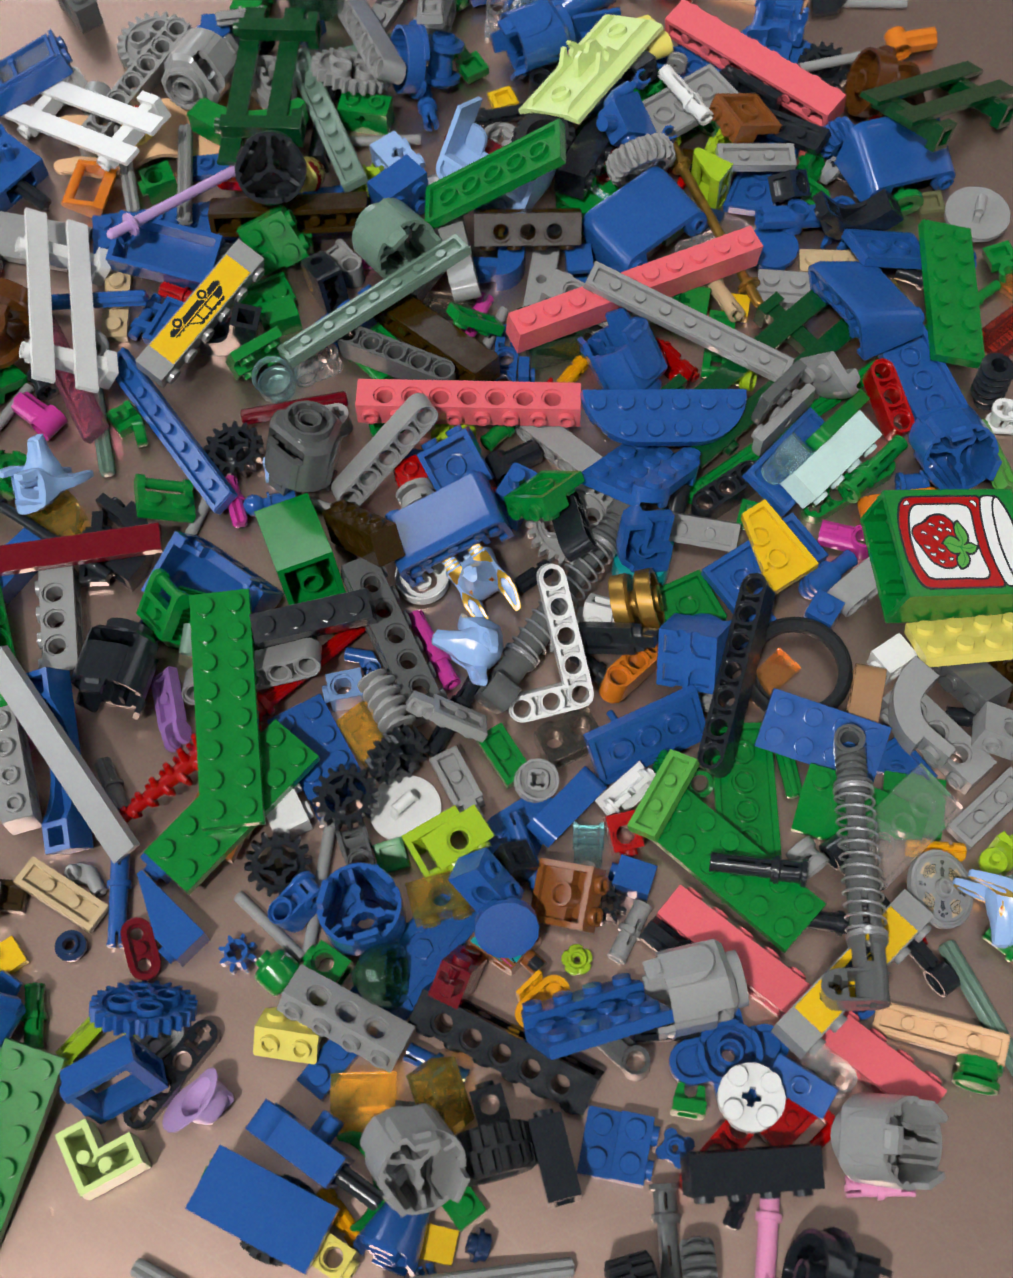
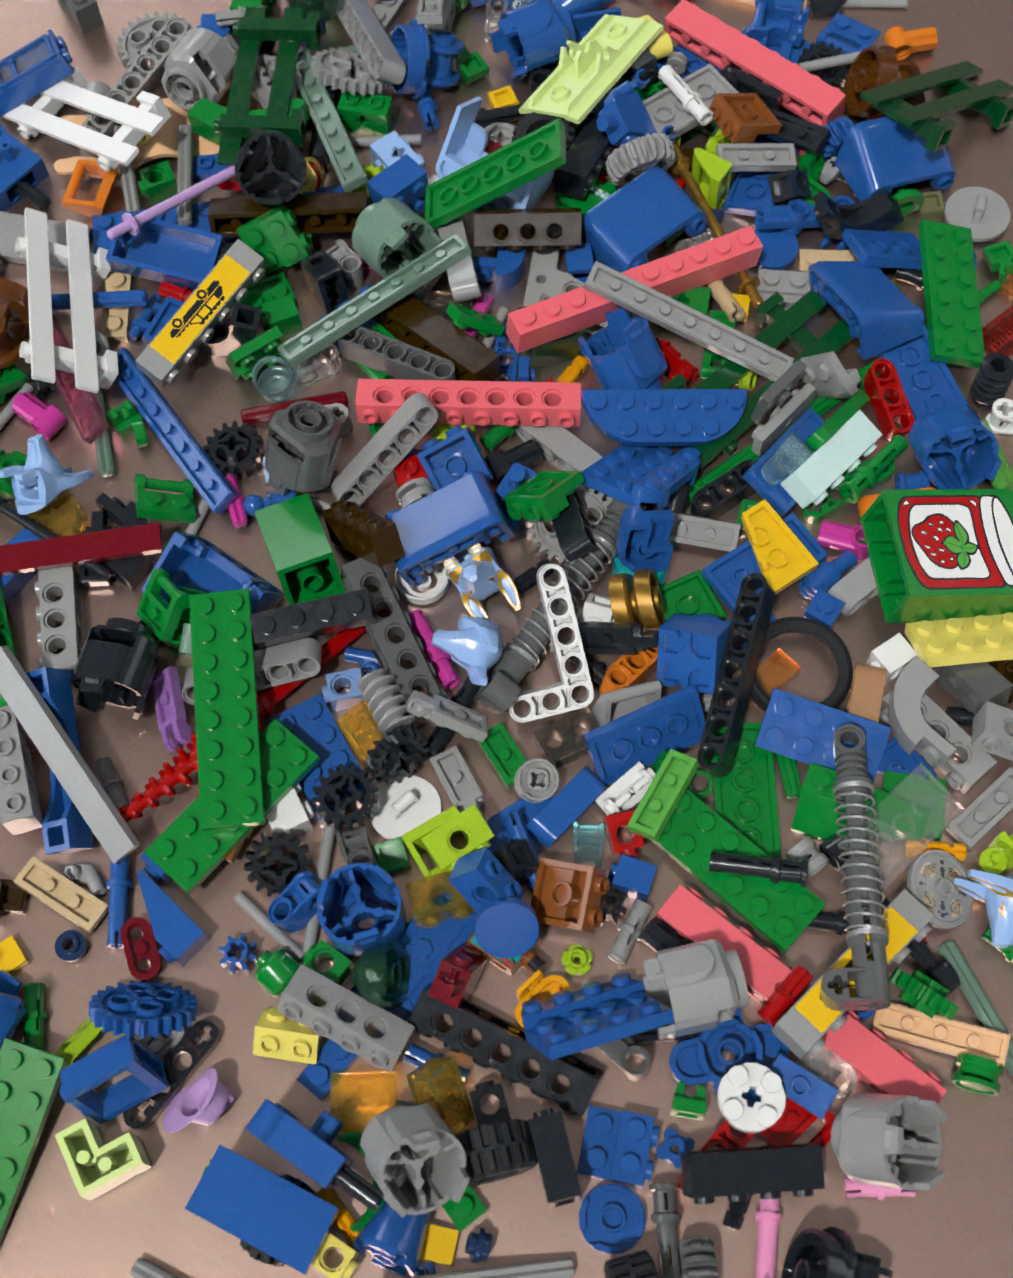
none -> blue tile [578,1183,646,1255]
none -> light grey tile [591,680,662,727]
none -> red axle [757,966,813,1027]
none -> blue plate [815,12,881,54]
none -> green gear [889,967,959,1020]

